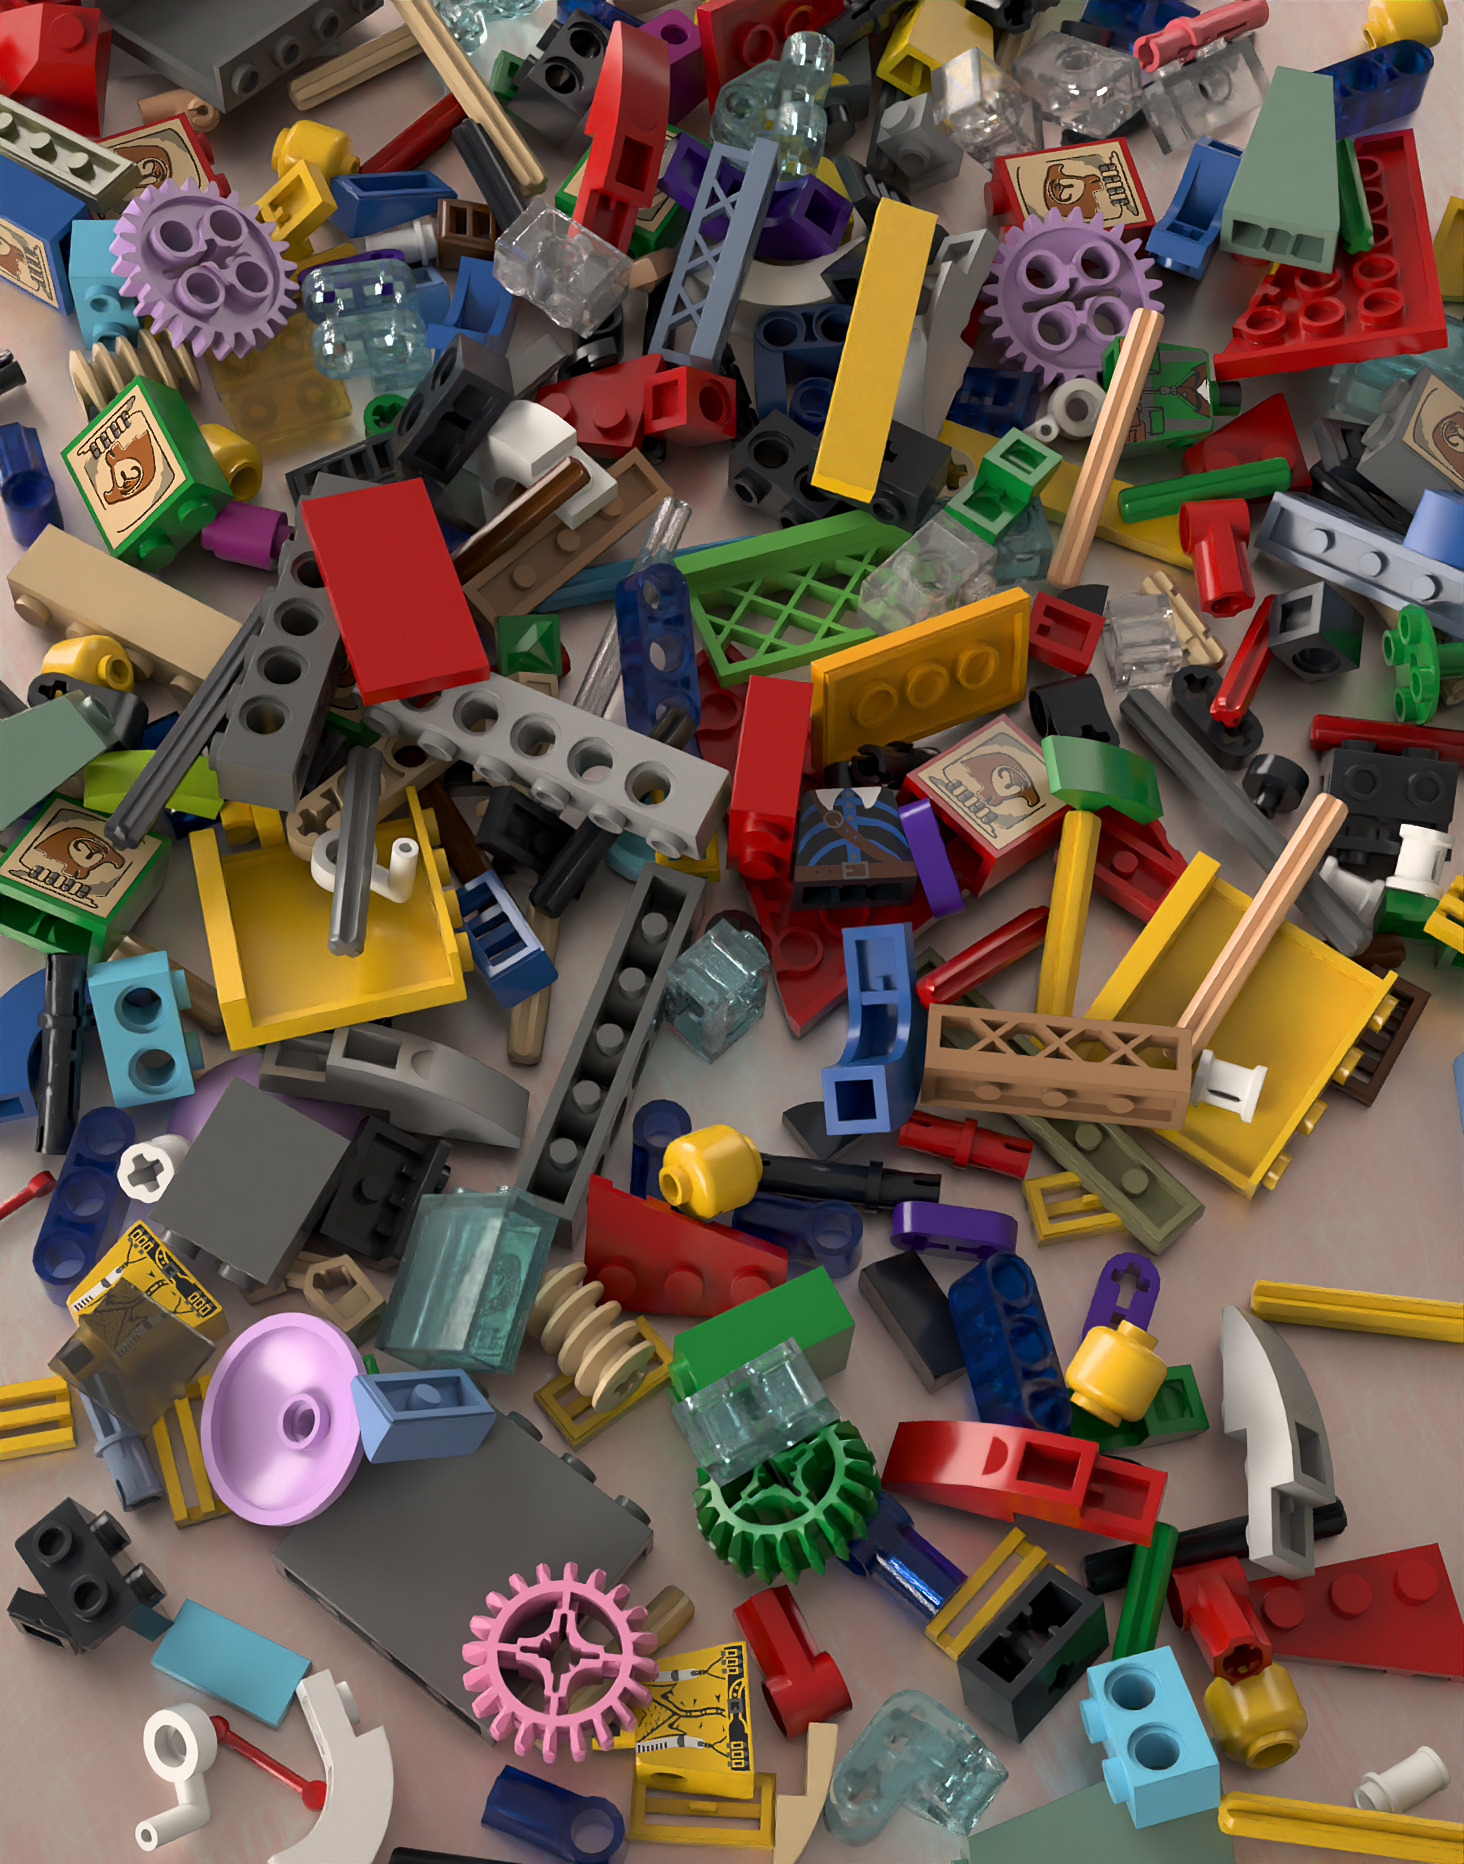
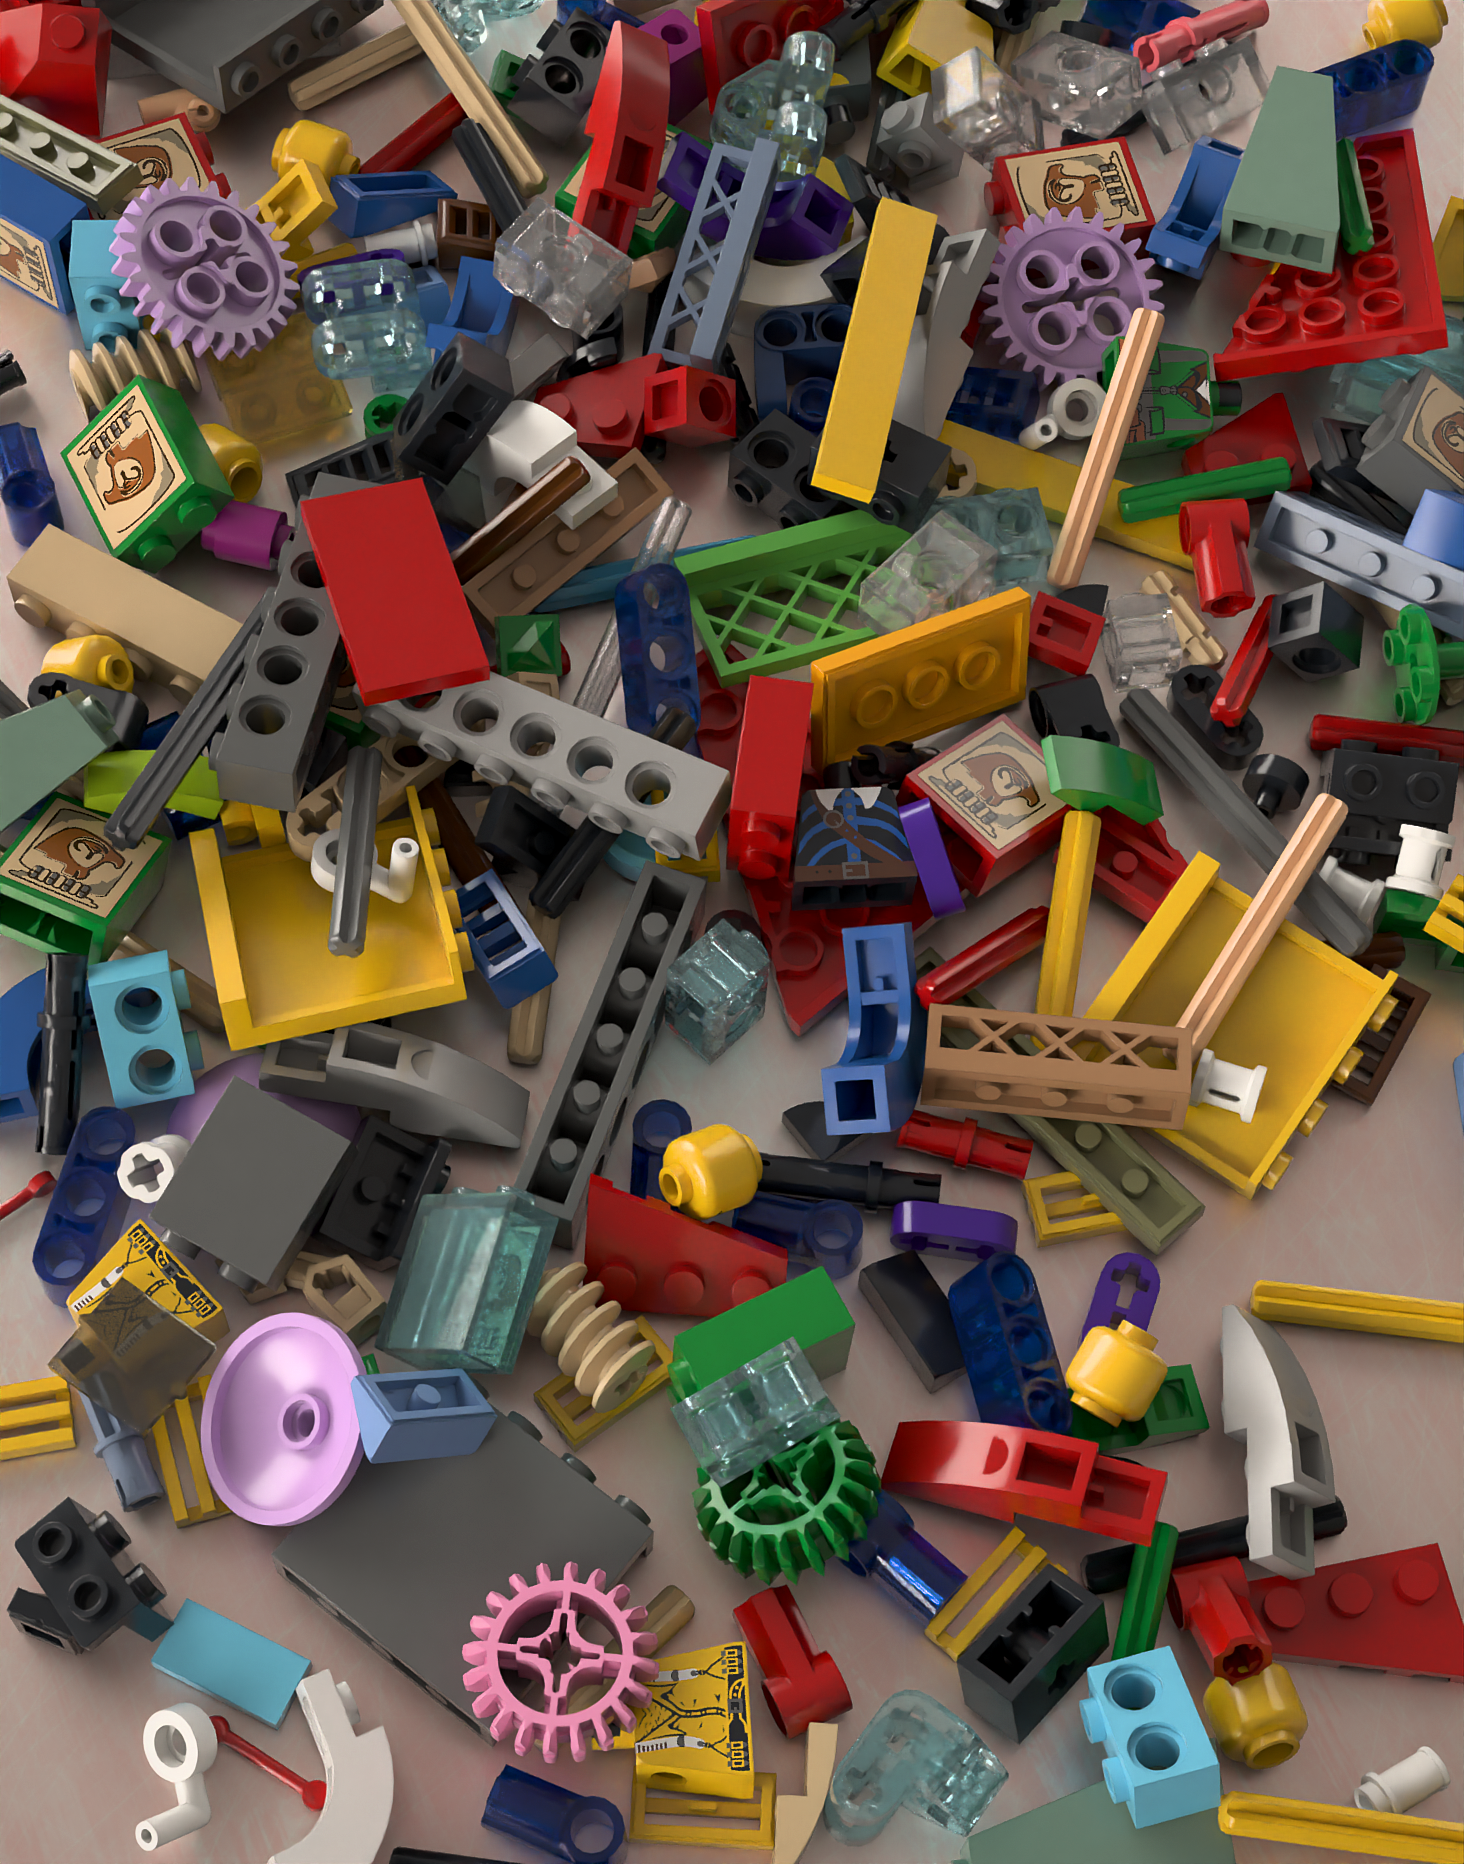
green slope [941,427,1063,552] -> none

